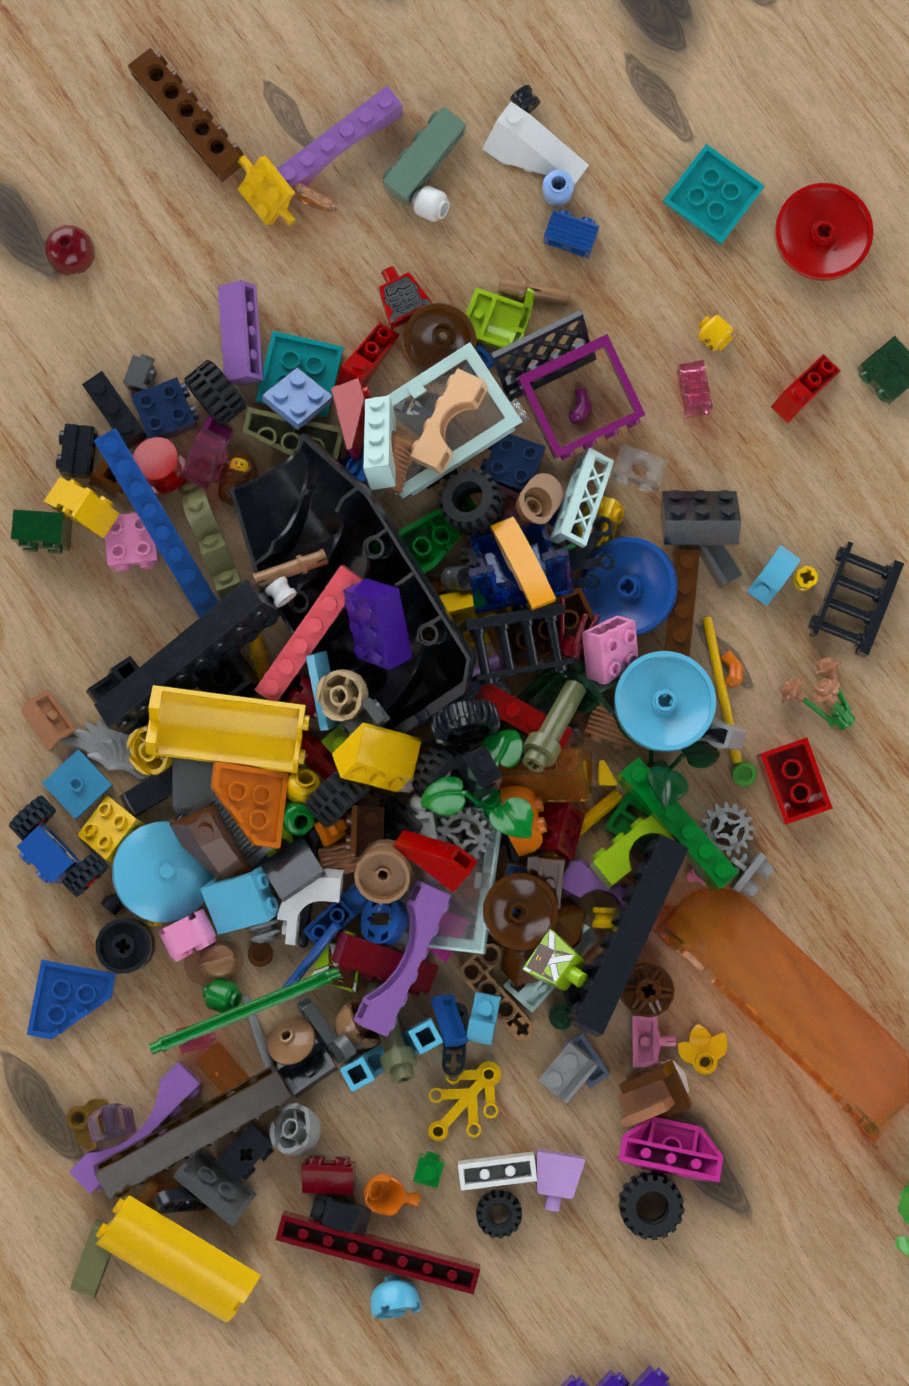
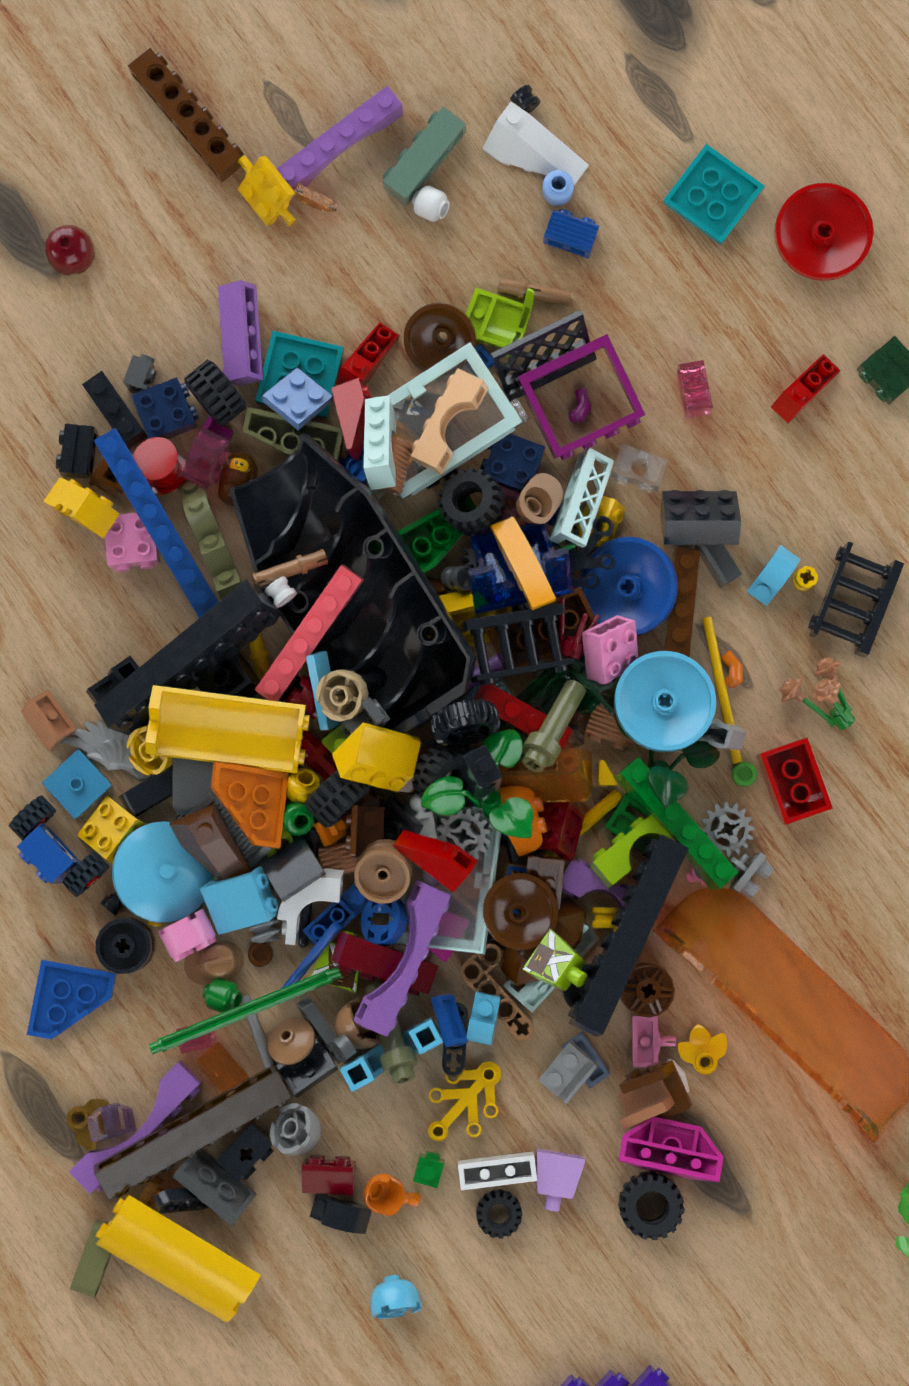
dark green brick [11,509,72,554] -> none
dark red brick [275,1210,480,1295] -> none
dark purple brick [343,578,412,670] -> none
torso [378,266,432,330] -> none
clear green wheel [548,1003,571,1030] -> none
yellow head [697,315,734,352] -> none

